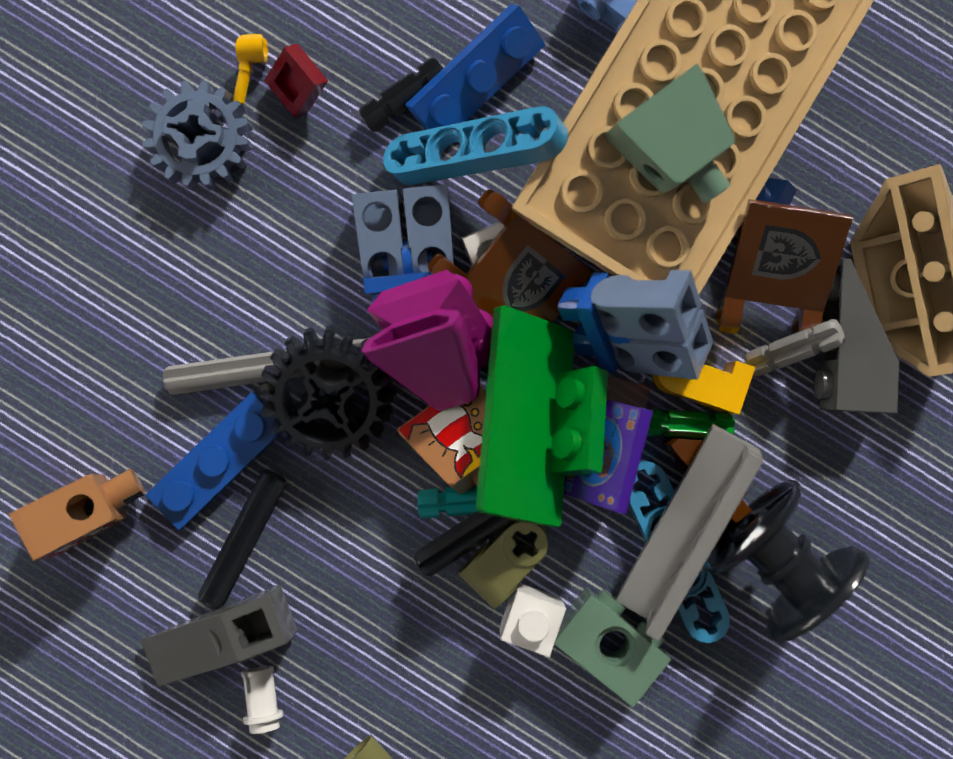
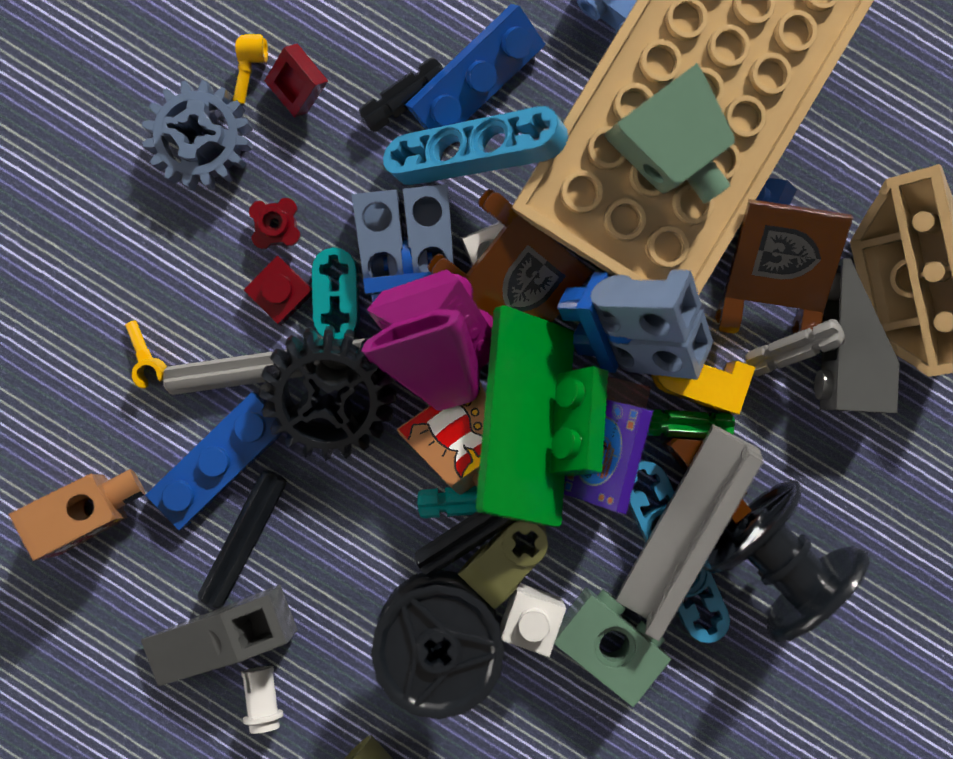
none -> yellow hand [125,321,167,388]
none -> dark red plate [244,255,312,326]
none -> dark red plate [249,198,301,249]
none -> teal beam [312,247,360,340]
none -> black piece [371,570,505,720]

